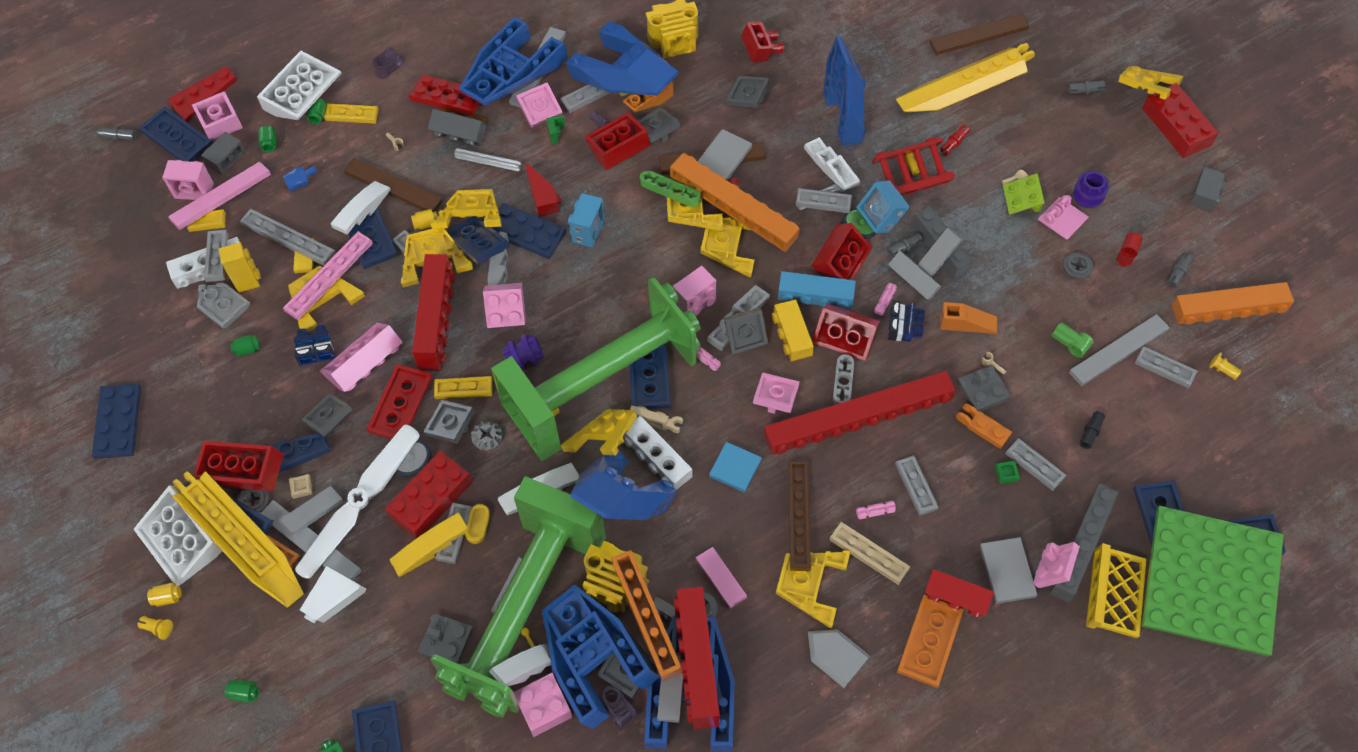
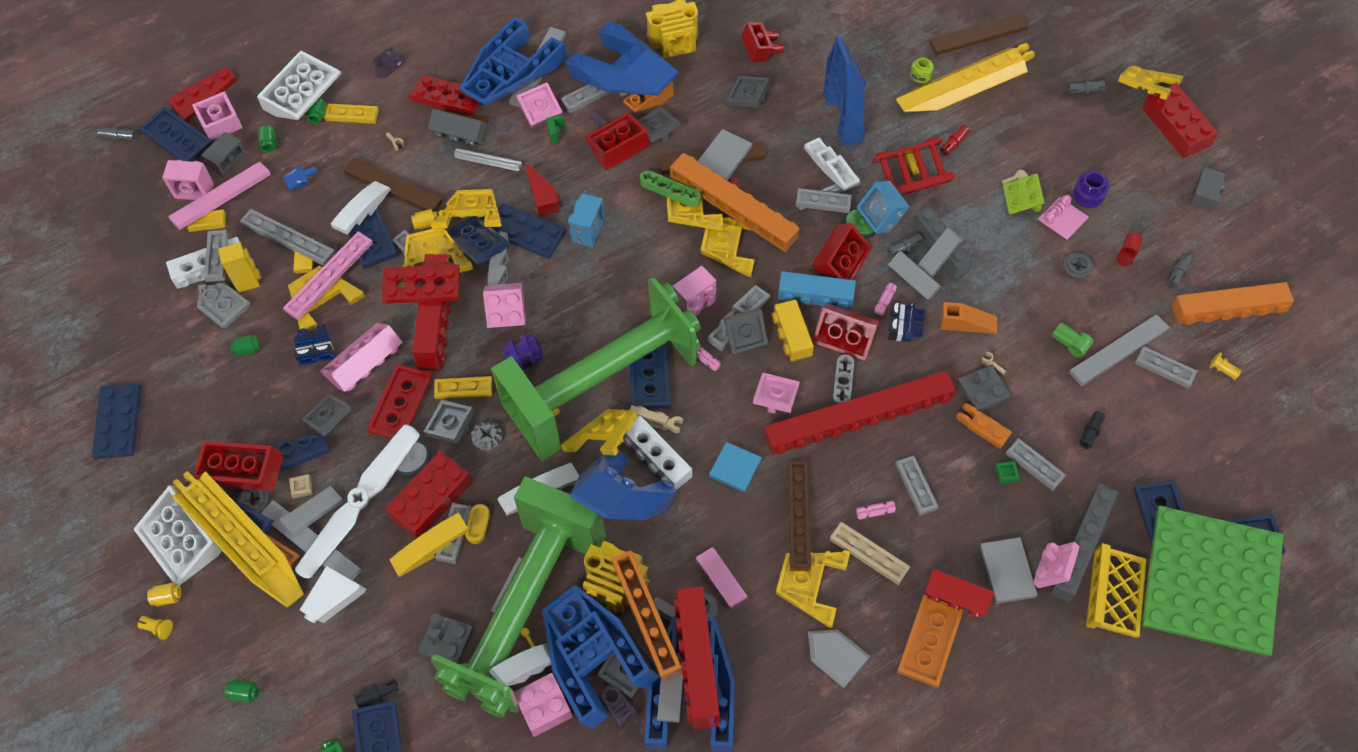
none -> black pin [354,678,399,708]
none -> red plate [381,264,460,304]
none -> lime head [910,58,934,84]

